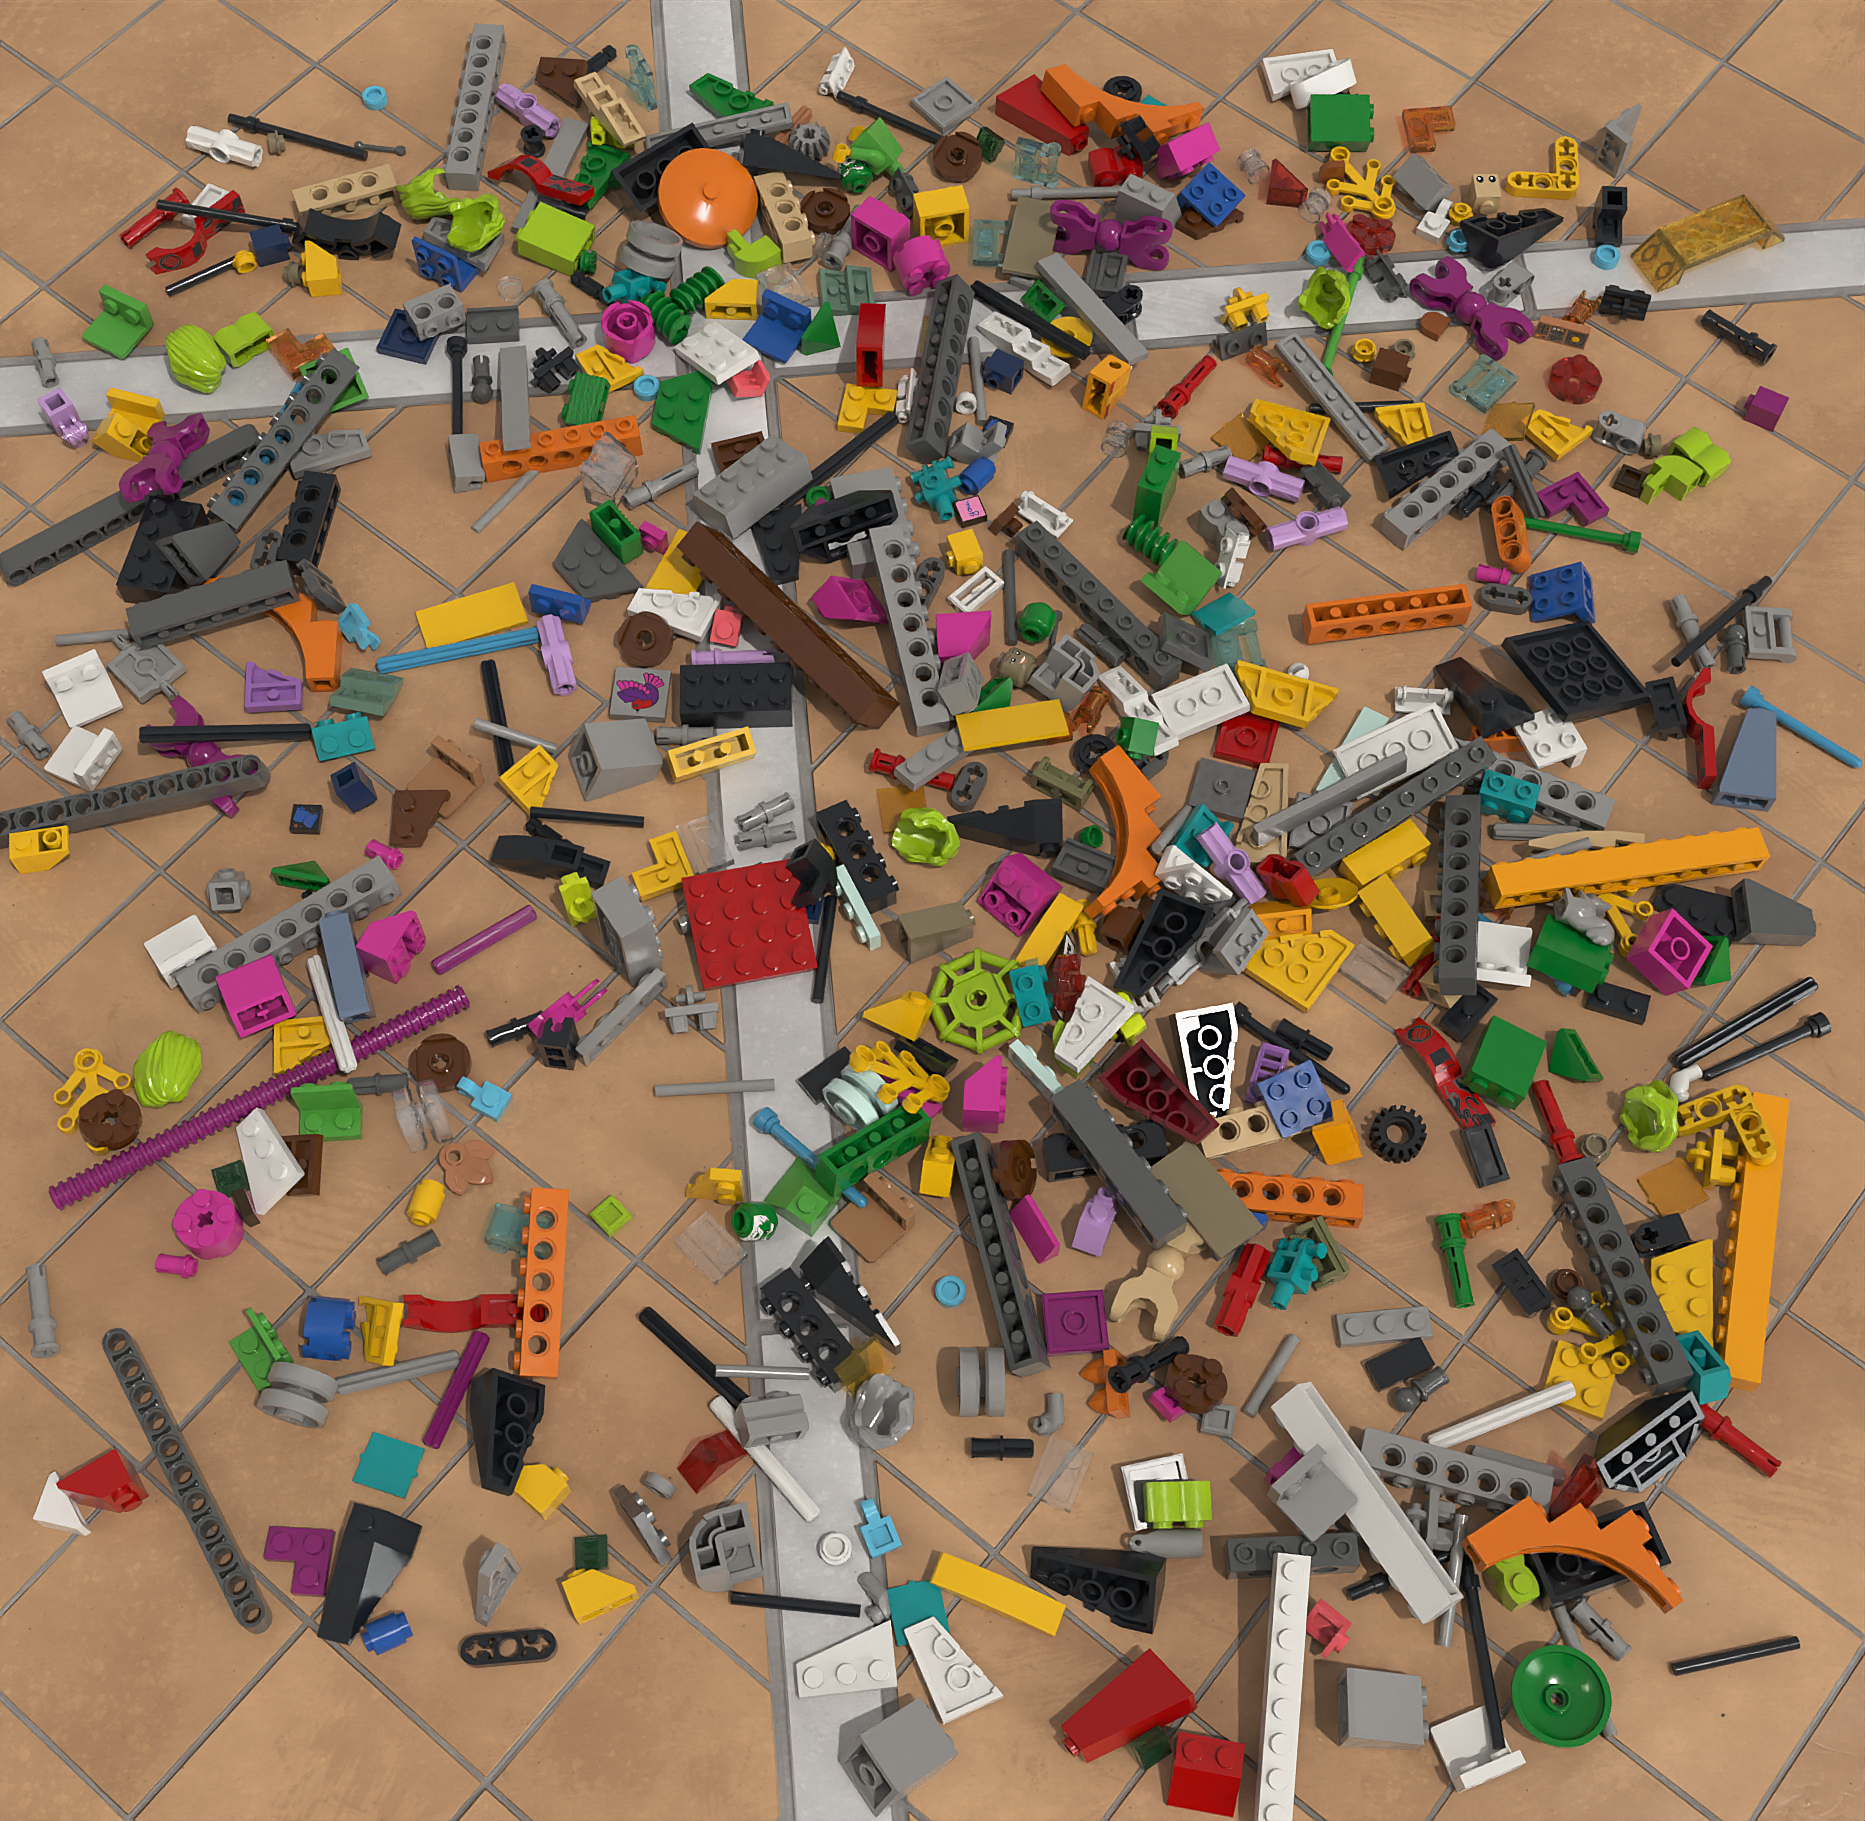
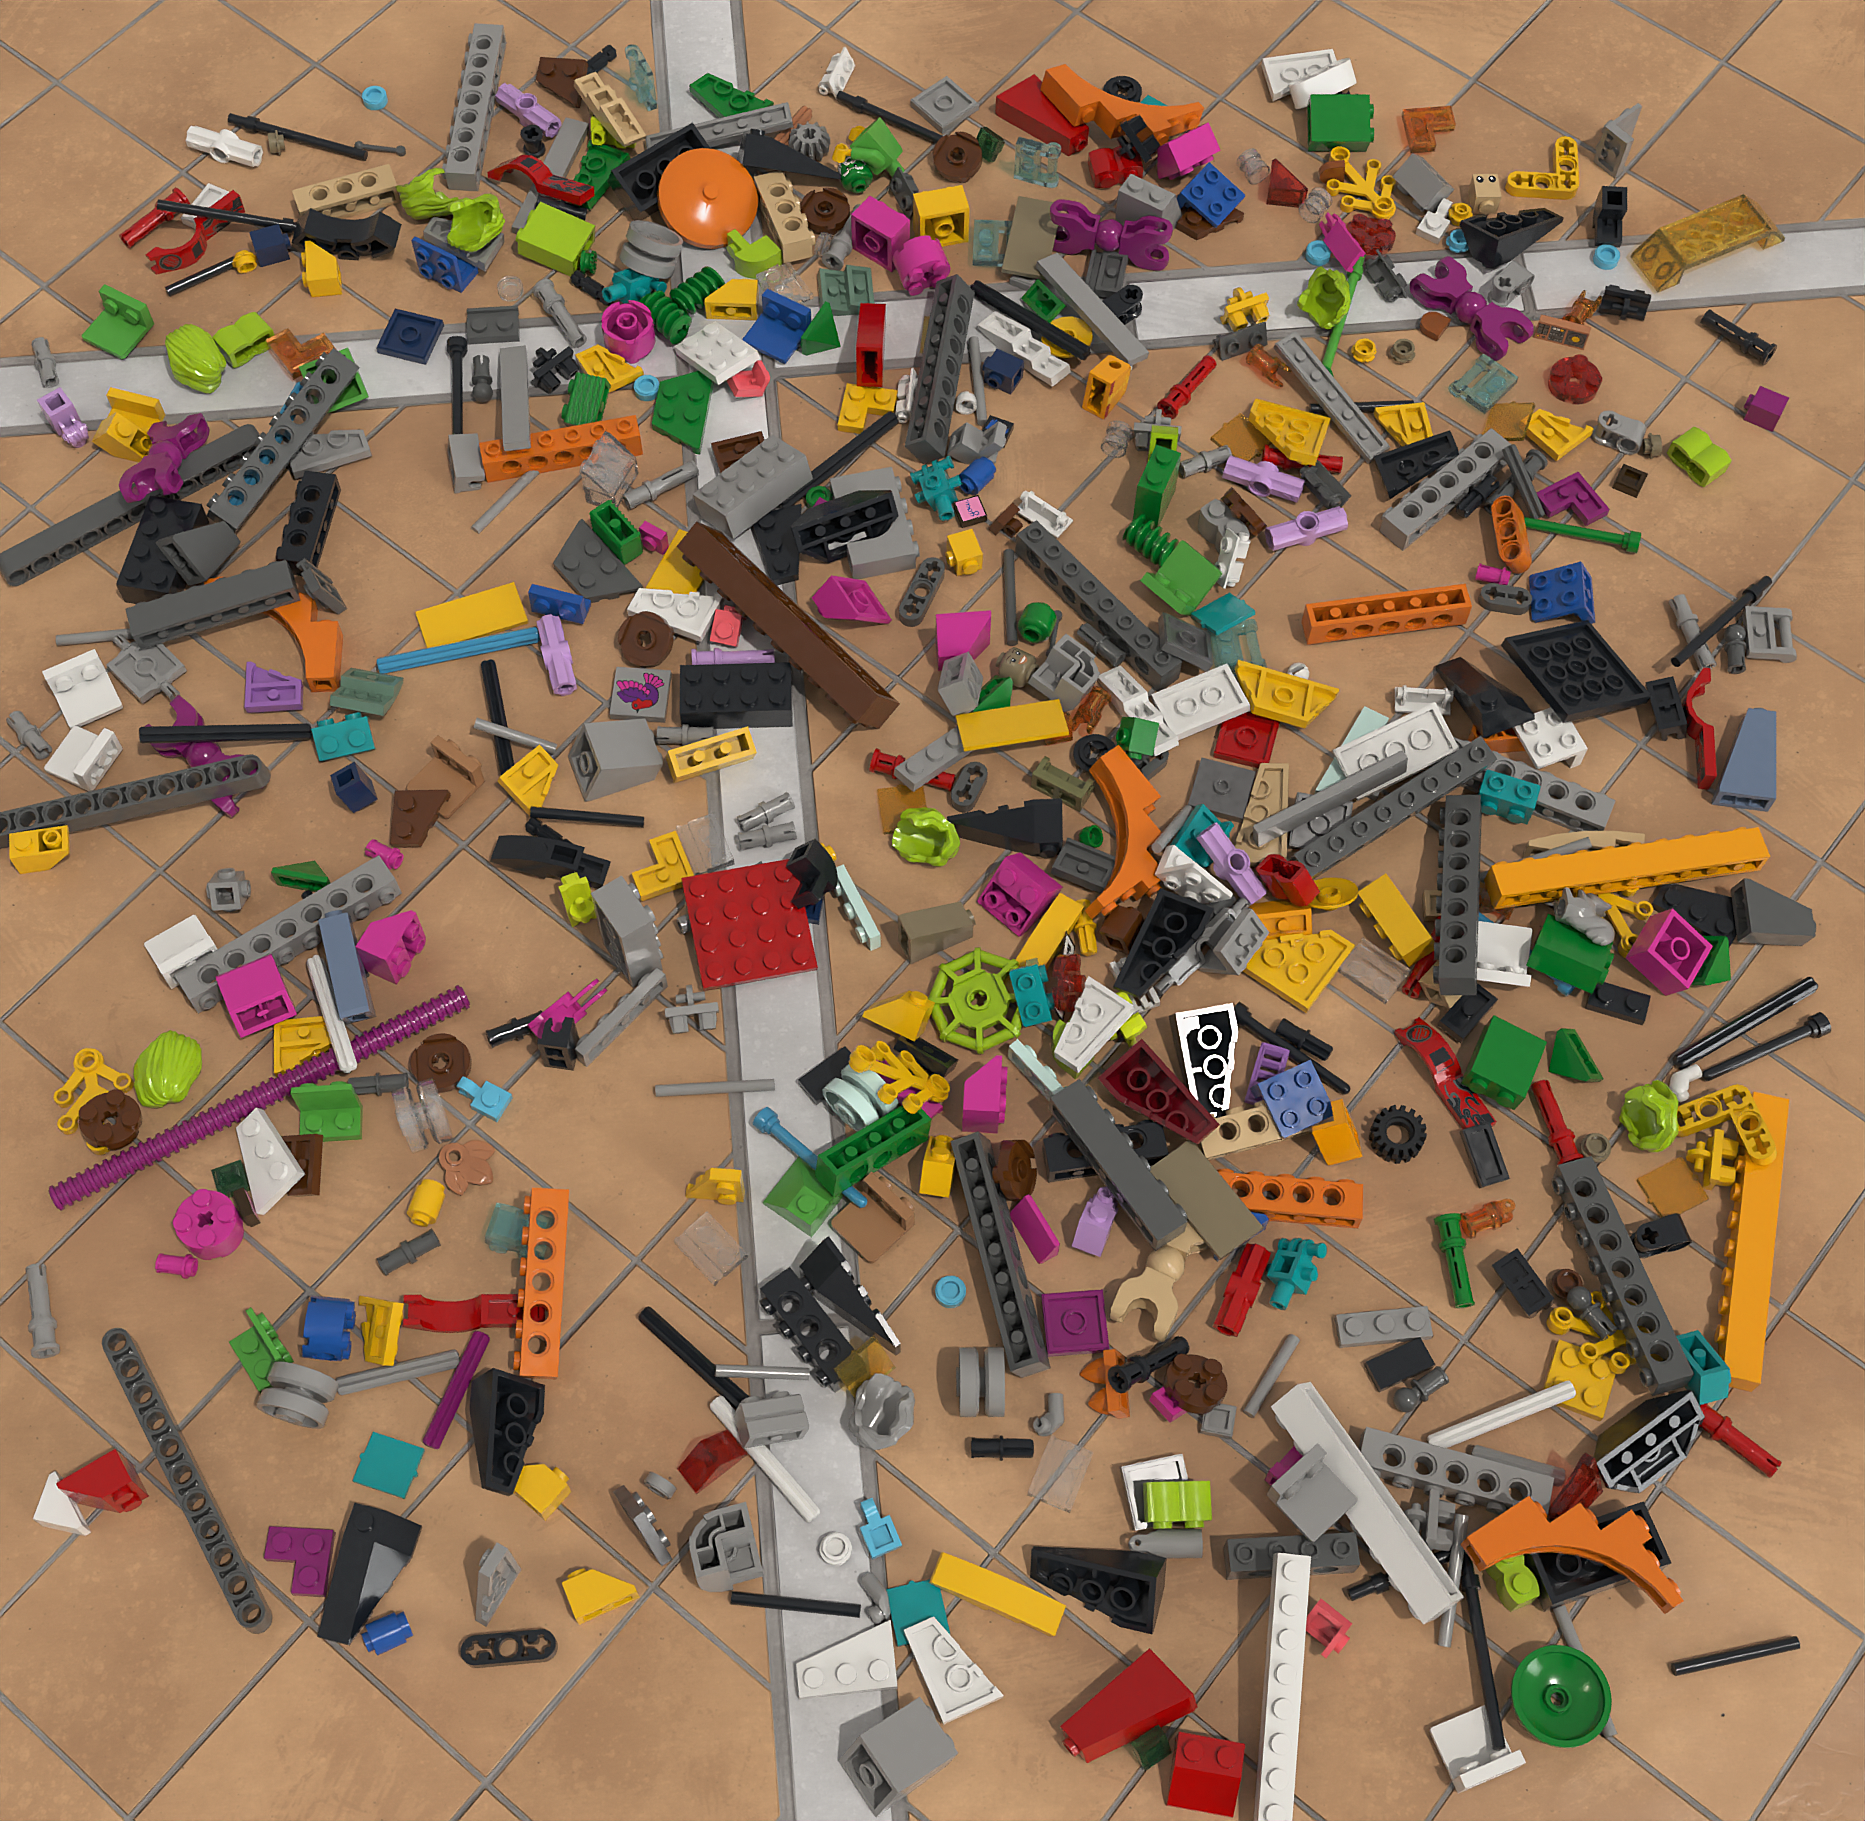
dark grey beam [251,529,283,570] -> none
dark tan plate [284,261,304,287] -> none
black tile [290,804,324,835] -> none
medium azure plate [337,603,381,650] -> none
light grey brick [403,284,466,341] -> none
magenta axle [431,905,537,975] -> none
clear green tile [574,1534,609,1571] -> none
lime tile [589,1194,633,1238] -> none
green head [731,1201,778,1241] -> none
black bar [812,895,837,1004] -> none
black brick [816,799,899,915] -> none
light grey brick [868,523,953,737] -> none
white tile [947,566,1004,612] -> none
light grey bar [1011,185,1160,200] -> none
olive hinge [1288,1215,1350,1291] -> none
light grey slope [1337,1668,1429,1750] -> none
yellow brick [1338,819,1431,898] -> none
reddish brown brick [1369,347,1412,392] -> none
light grey axle [1492,822,1577,840] -> none
light grey pin [1569,1598,1632,1662] -> none
lime brick [1639,455,1703,505] -> none
yellow wing [1648,1239,1713,1347] -> none
dark azure piece [1738,685,1862,768] -> none

